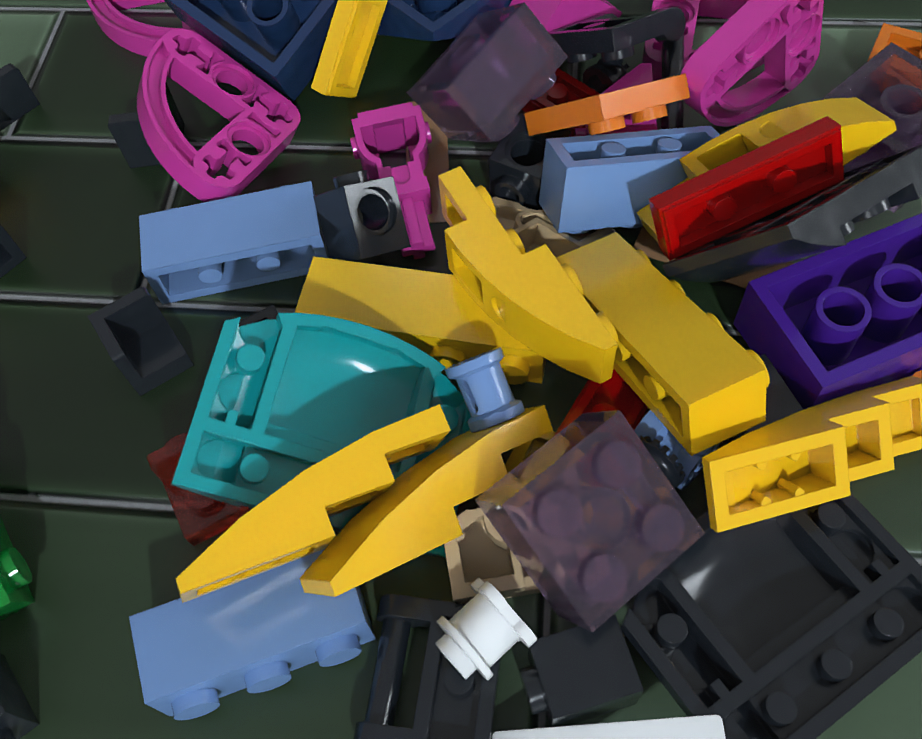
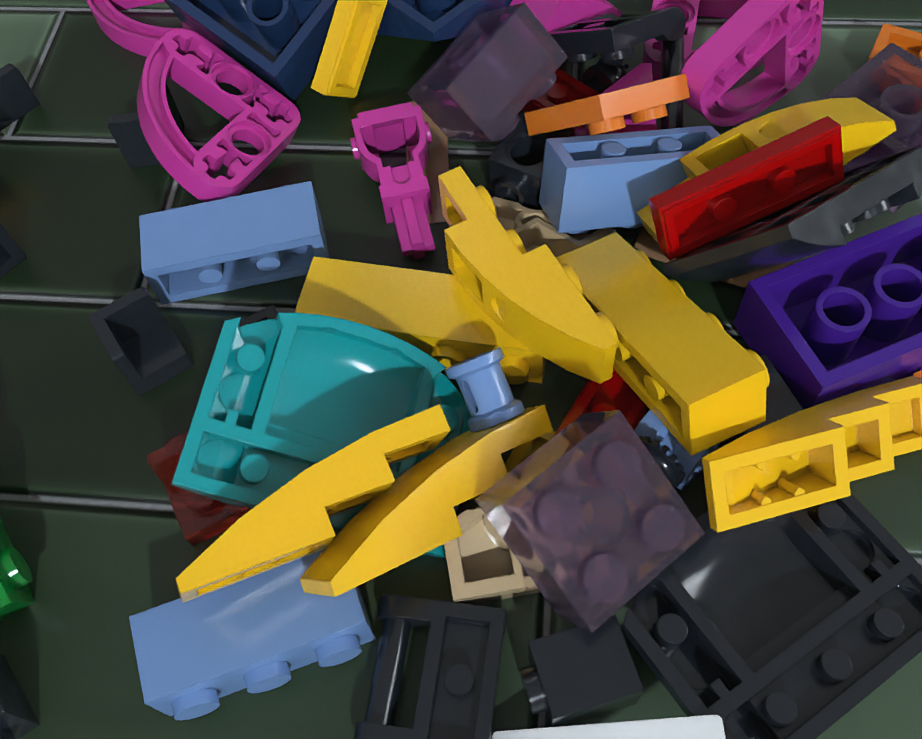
black brick [313,170,411,261] -> none
white brick [435,577,537,680] -> none

